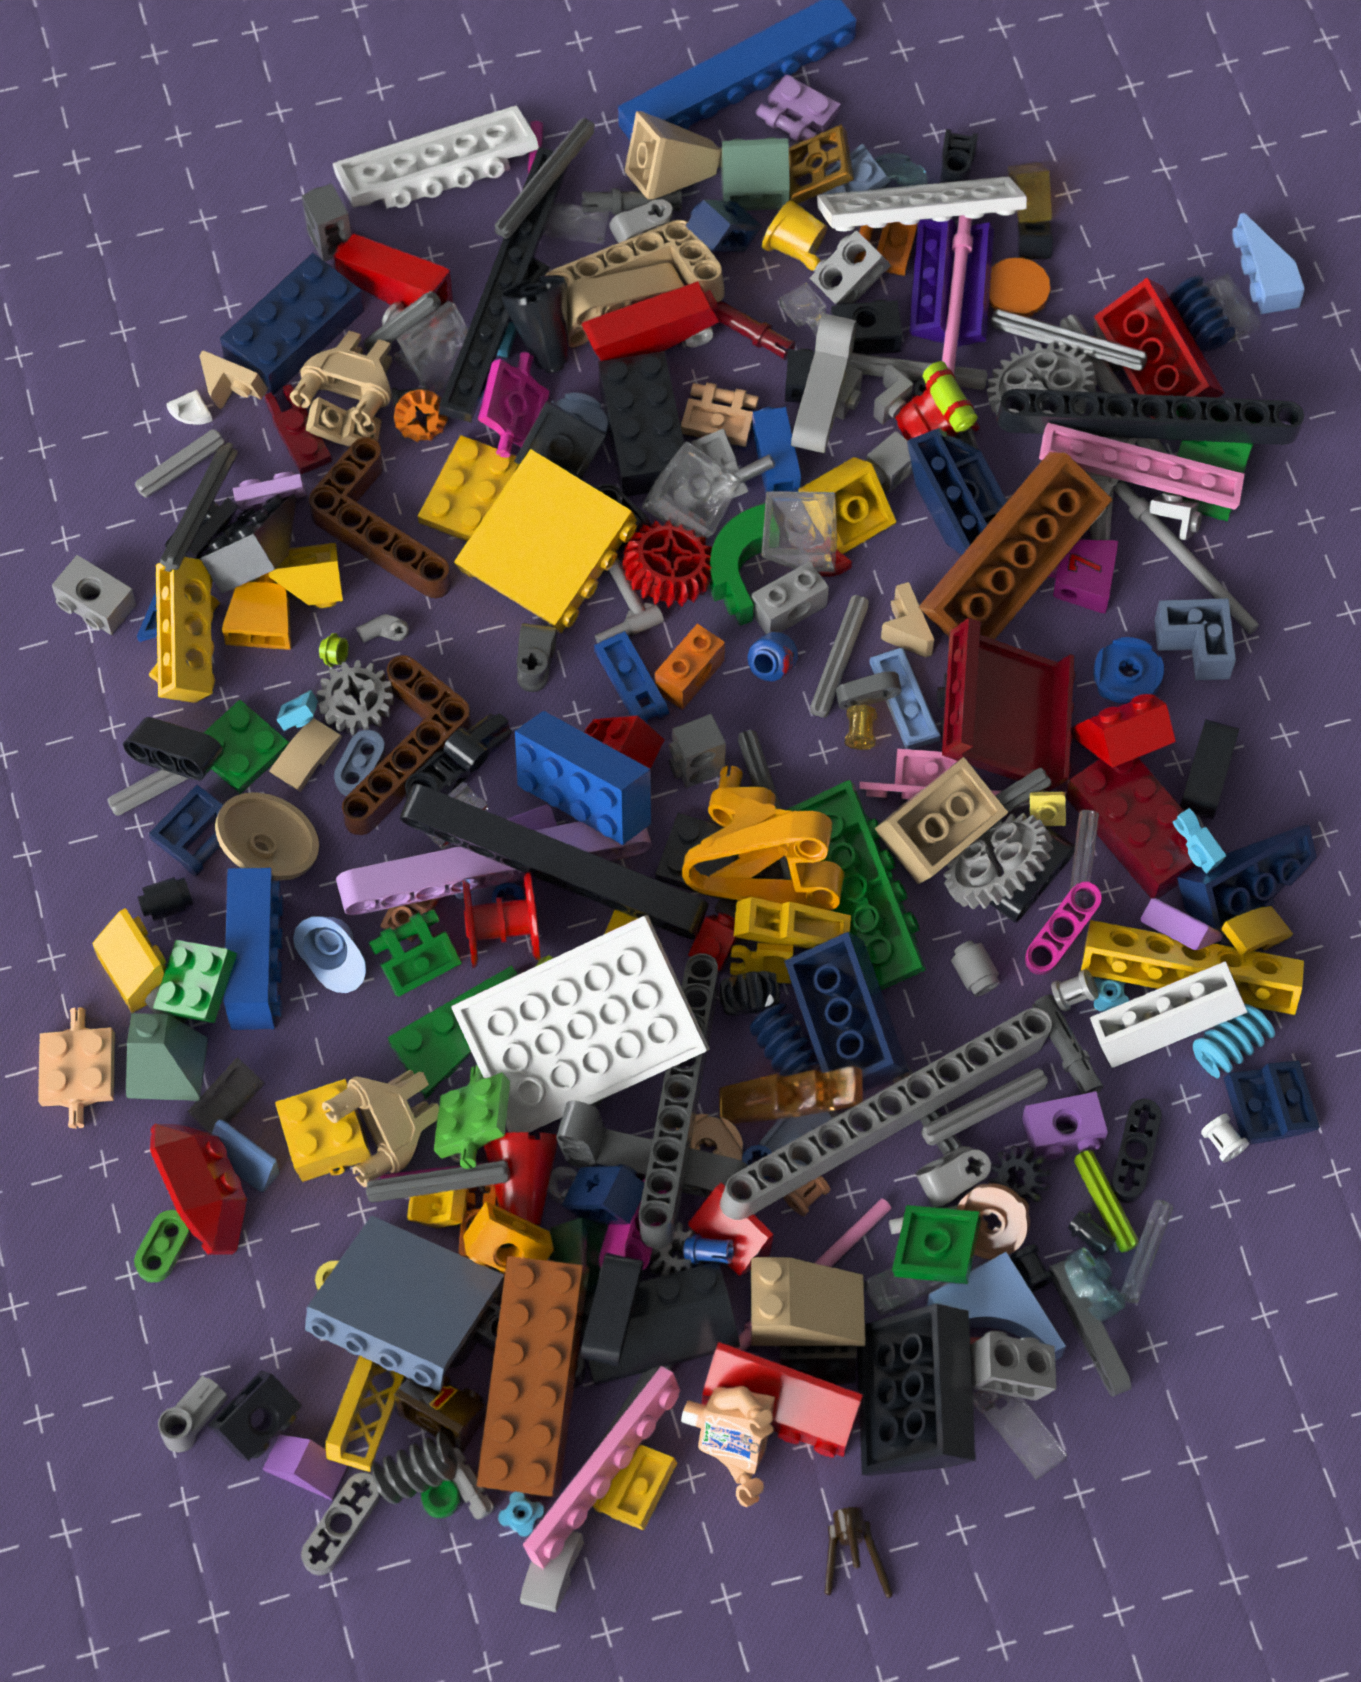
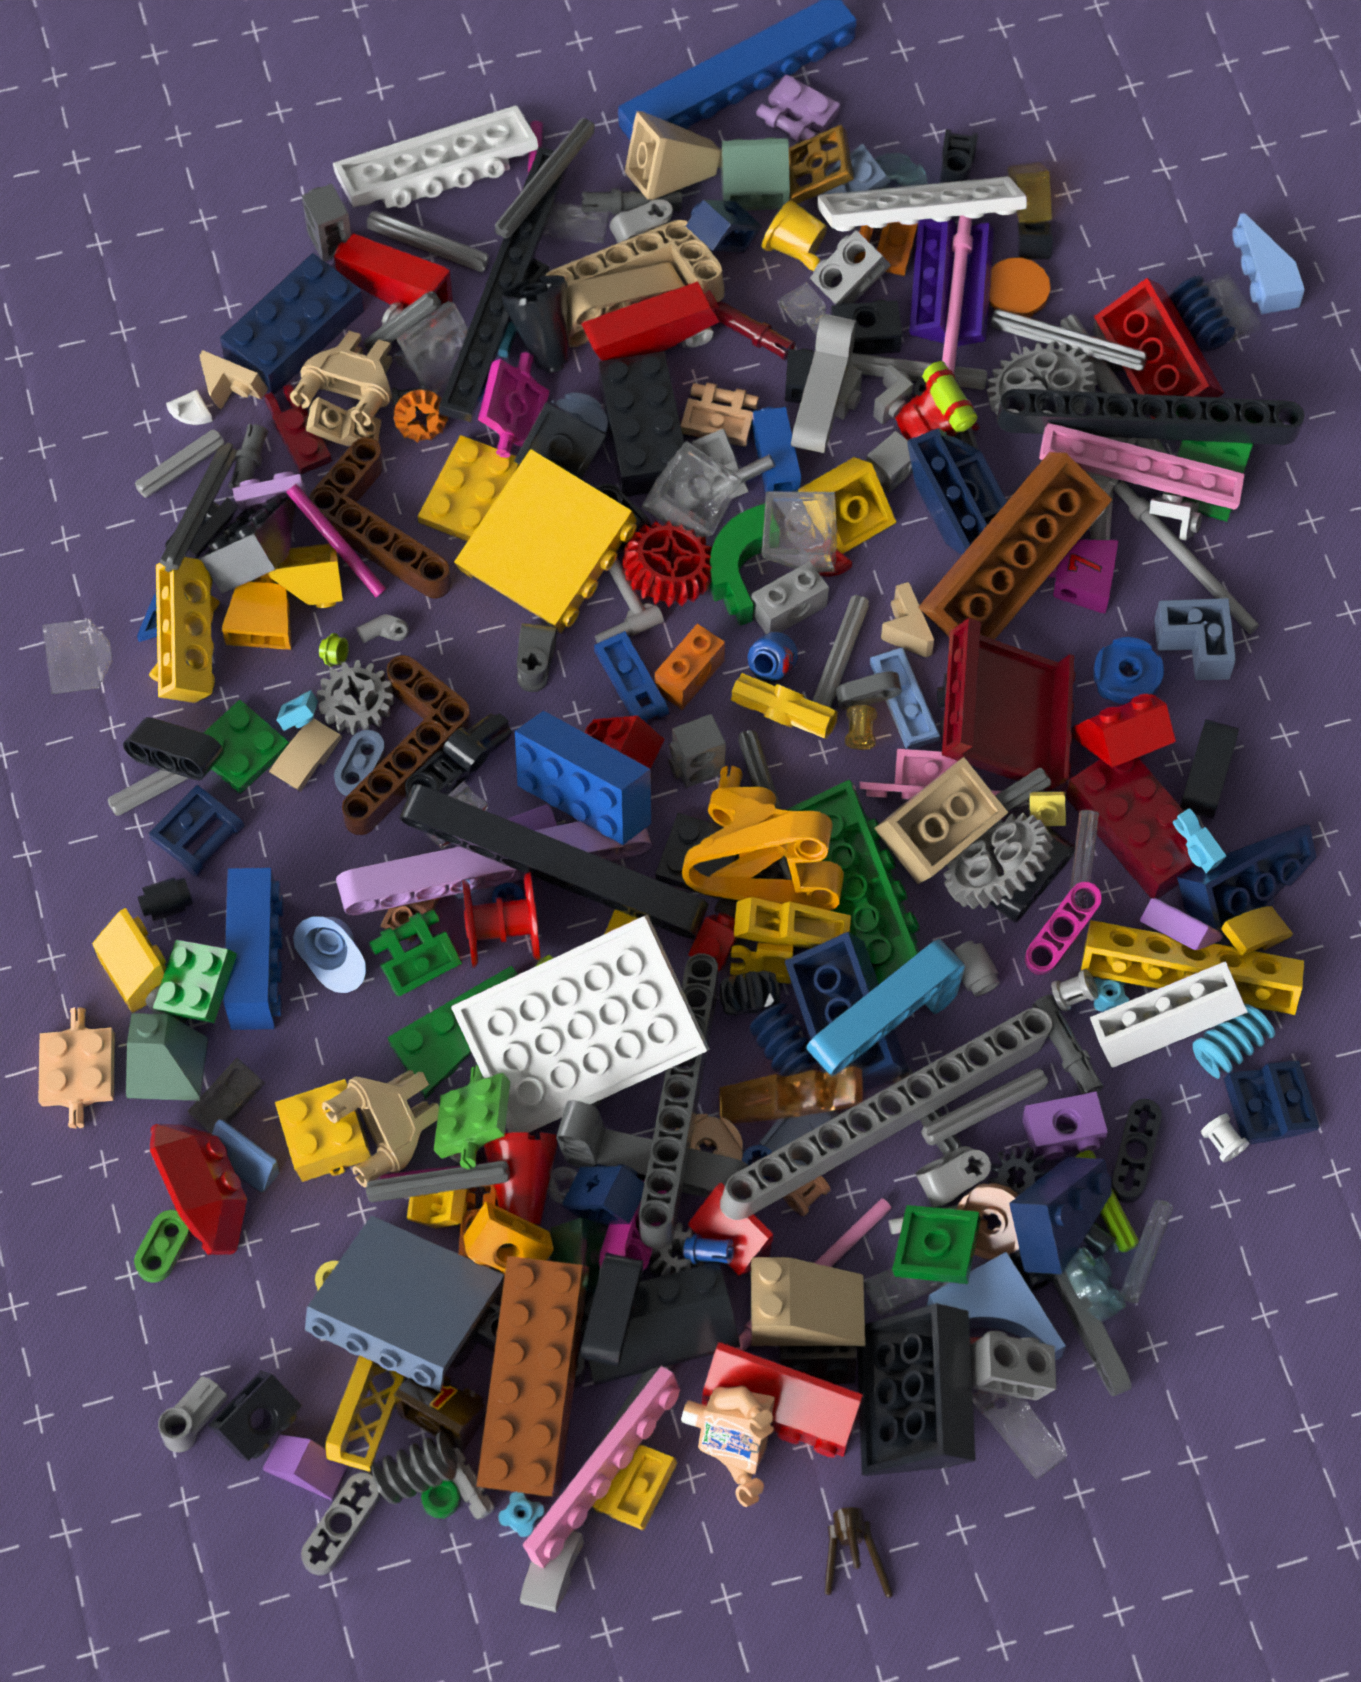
light grey brick [52,555,136,635] -> none
tan dish [215,792,319,880] -> none
none -> clear slope [42,619,113,694]
none -> dark grey pin [228,424,268,490]
none -> dark pink bar [286,484,386,597]
none -> light grey axle [367,211,489,272]
none -> yellow piece [731,673,838,739]
none -> dark azure beam [806,939,965,1076]
none -> dark blue wedge [1009,1157,1112,1274]

